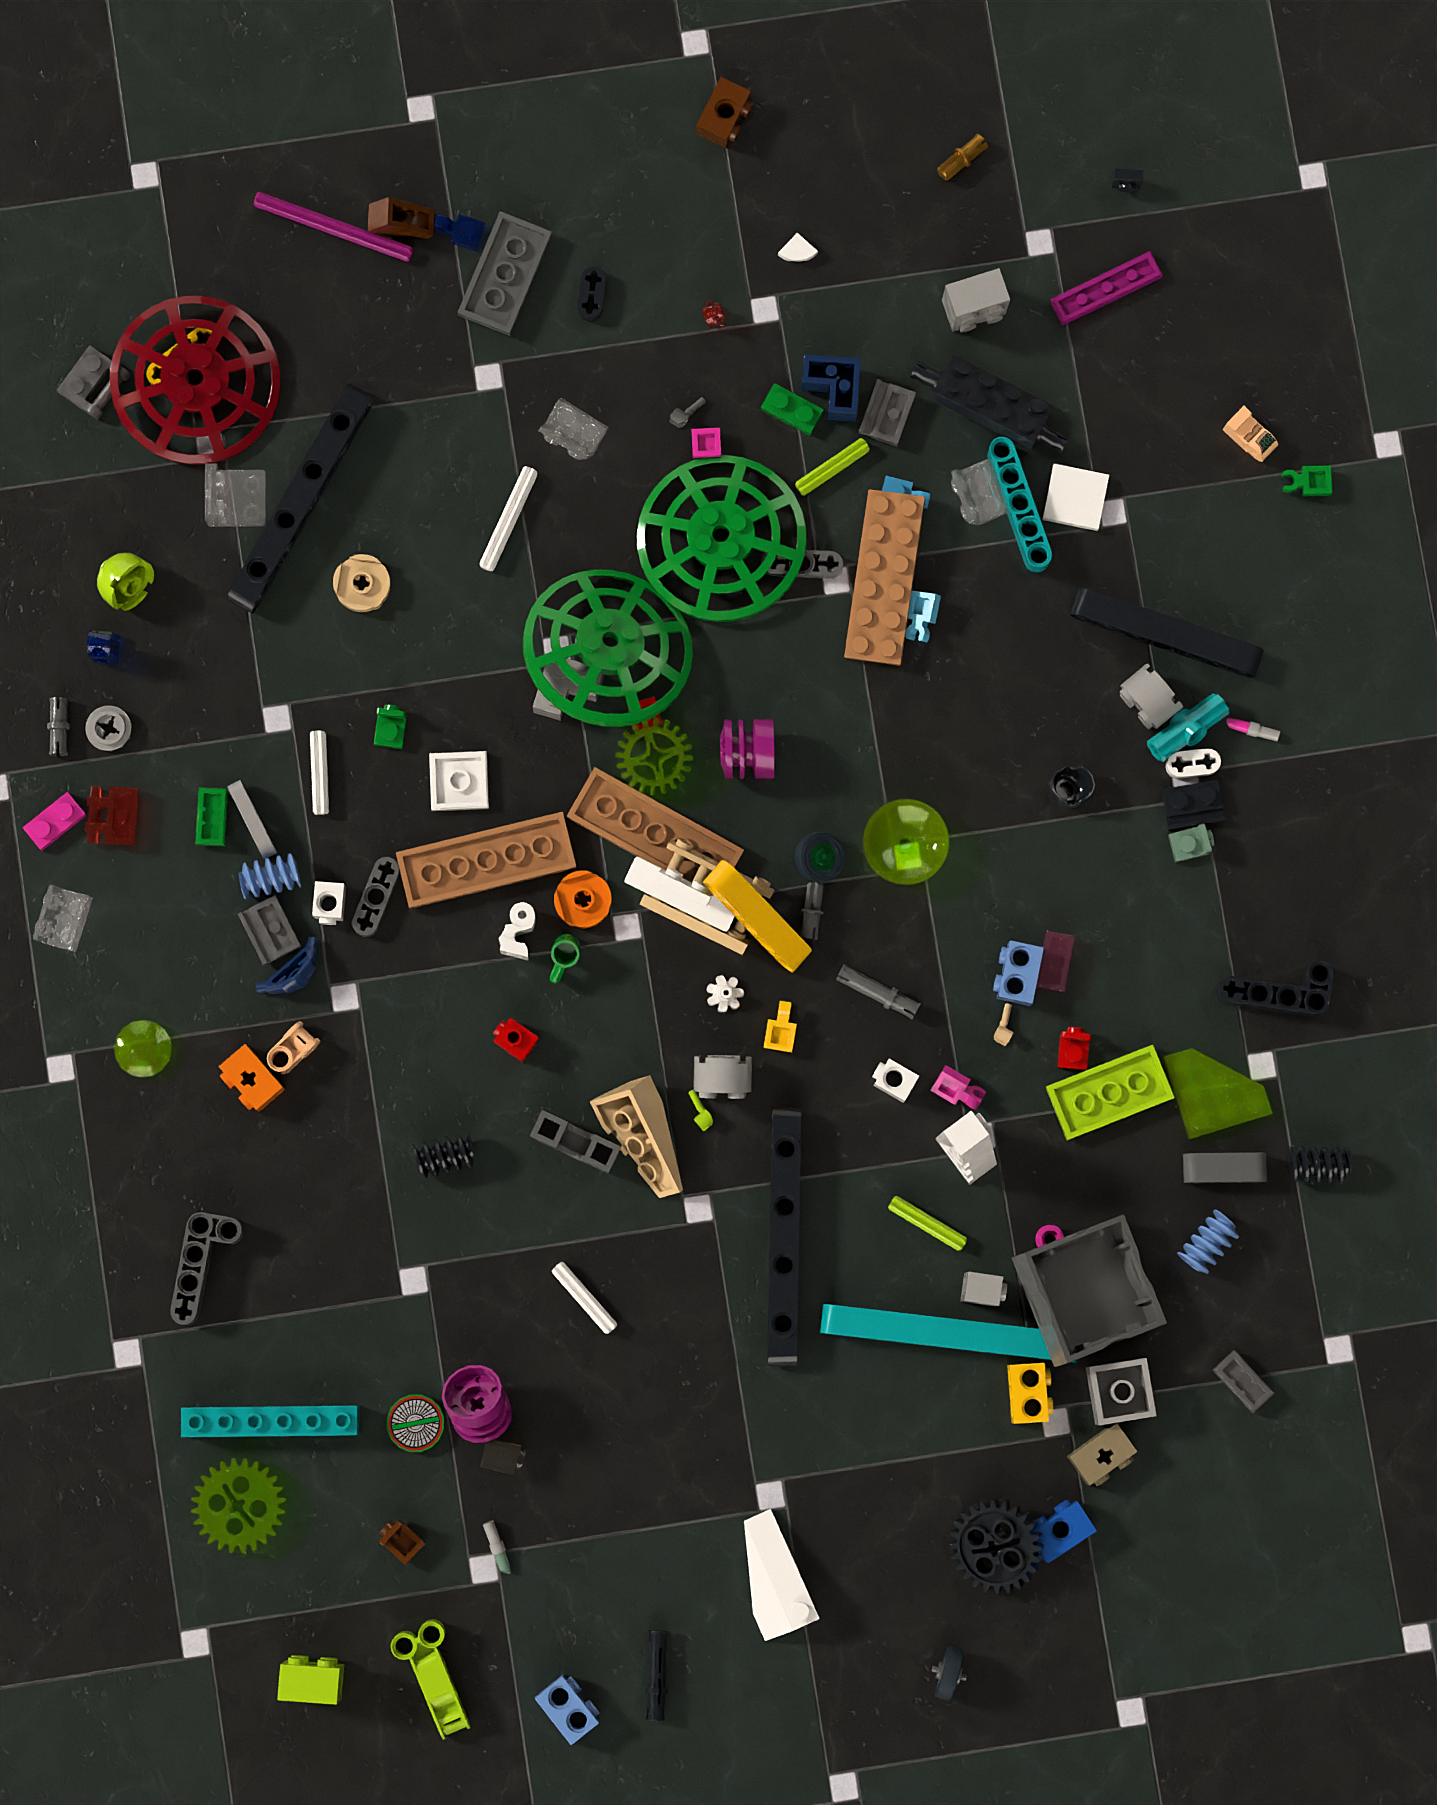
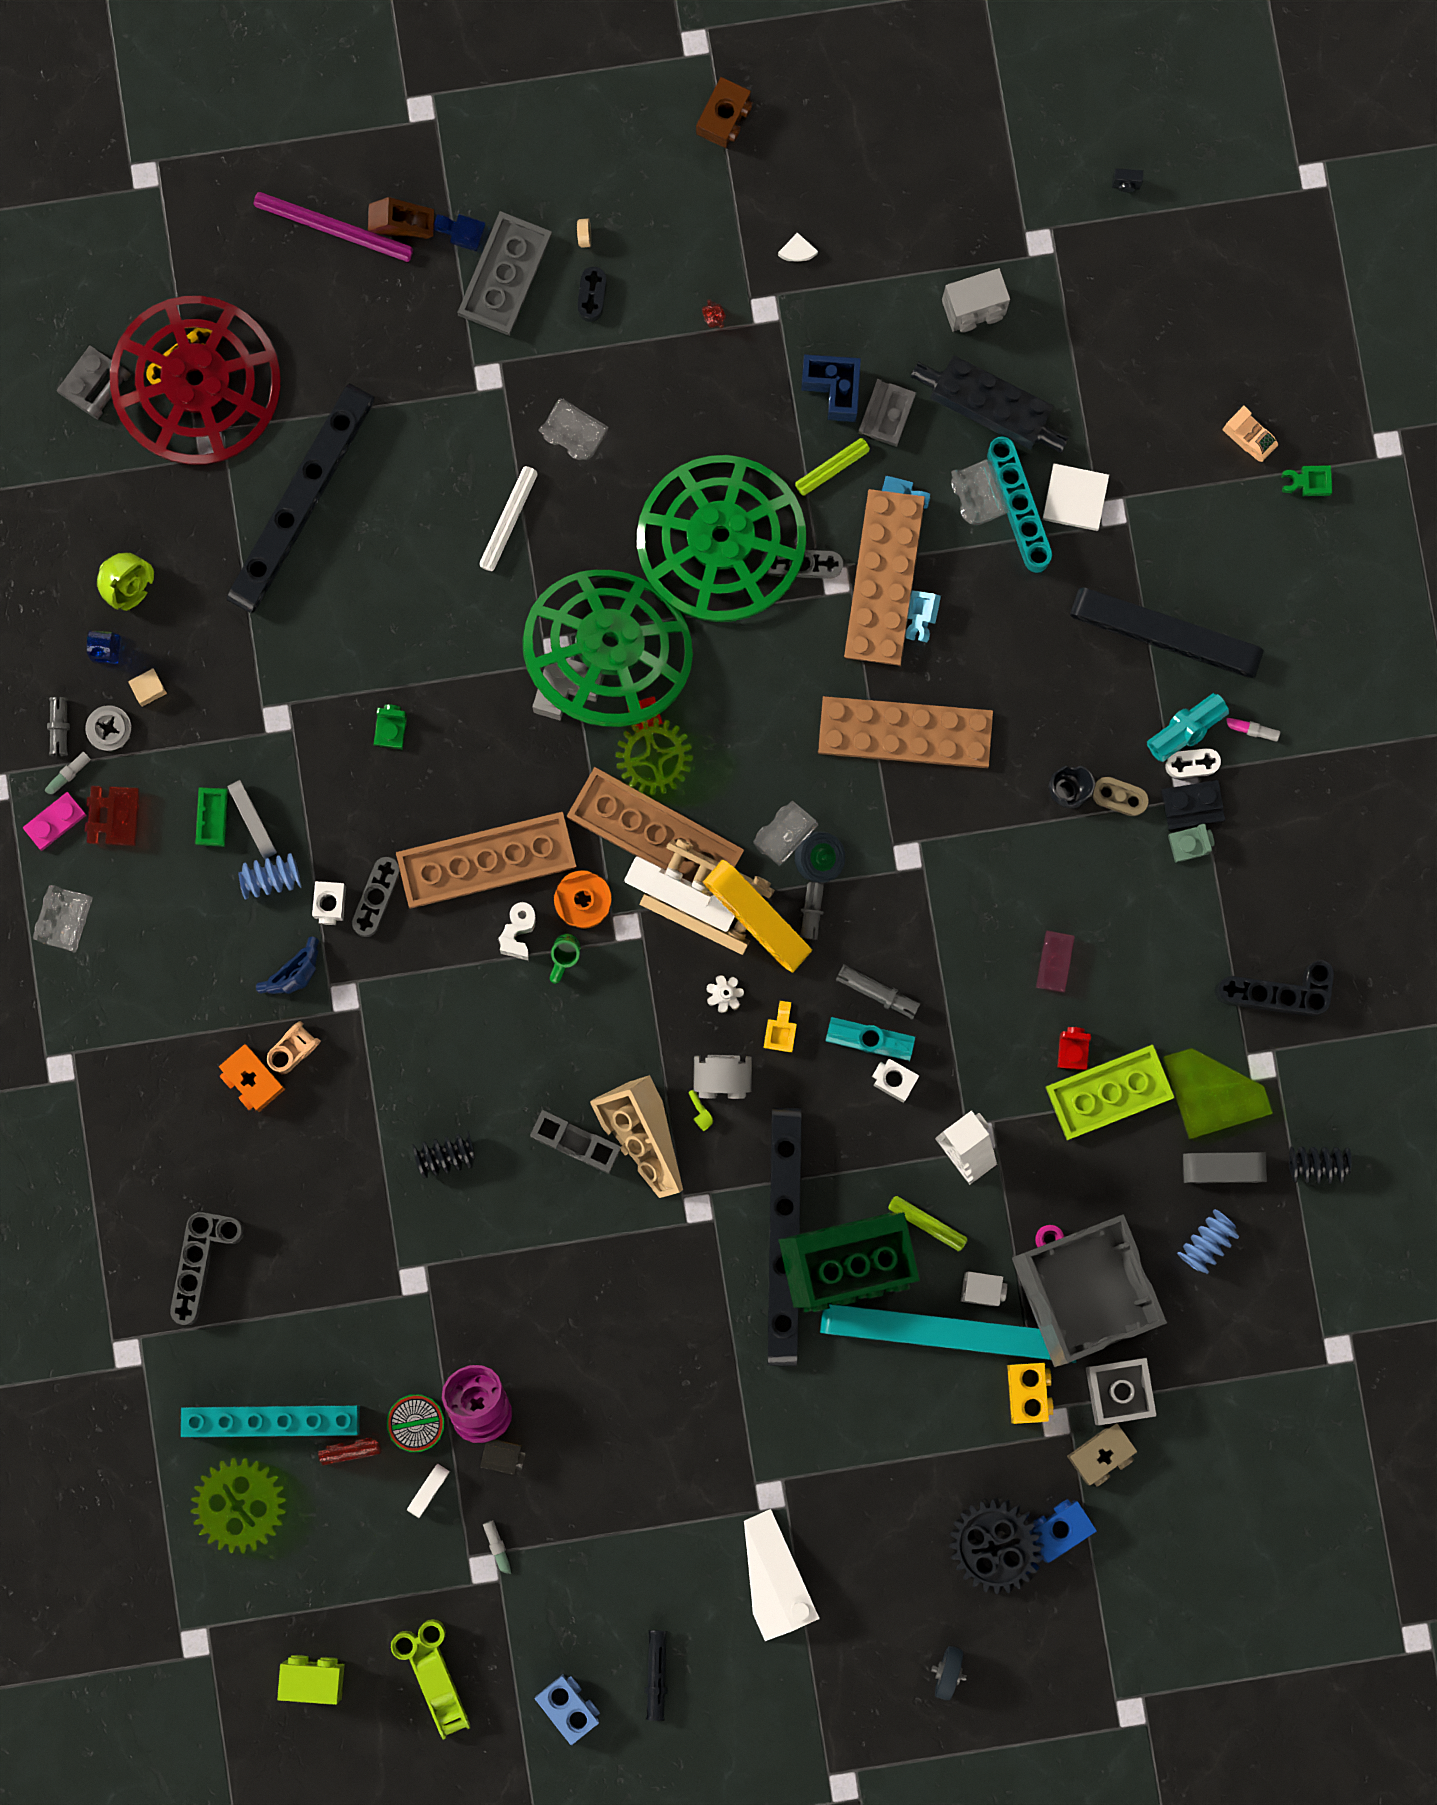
clear neon green dish [114,1020,173,1078] -> none
clear bracket [205,464,266,527] -> none
flat silver plate [238,895,301,966] -> none
white axle [310,730,329,815] -> none
tan plate [333,554,391,612] -> none
reddish brown bracket [379,1519,426,1565] -> none
white tile [429,751,489,811] -> none
red brick [493,1018,539,1063] -> none
white axle [552,1262,617,1334] -> none
dark grey hand [669,397,706,428] -> none
dark pink plate [692,428,721,459] -> none
magenta wheel [720,719,774,780] -> none
green plate [761,383,824,436] -> none
clear neon green dish [863,799,949,885] -> none
dark pink plate [930,1065,986,1110] -> none
pearl gold axle [937,134,988,181] -> none
medium blue brick [993,941,1044,1006] -> none
tan hand [994,1004,1014,1046] -> none
magenta tile [1050,251,1163,326] -> none
light grey brick [1119,664,1183,730] -> none
flat silver plate [1213,1350,1274,1413] -> none
none -> light grey piece [45,752,91,794]
none -> tan slope [128,668,167,707]
none -> clear red plate [318,1437,382,1465]
none -> white beam [407,1464,450,1518]
none -> tan tile [577,219,591,248]
none -> clear bracket [753,801,818,866]
none -> dark green brick [778,1212,920,1312]
none -> medium nougat plate [818,696,993,768]
none -> teal piece [825,1017,915,1061]
none -> dark tan plate [1092,777,1148,816]

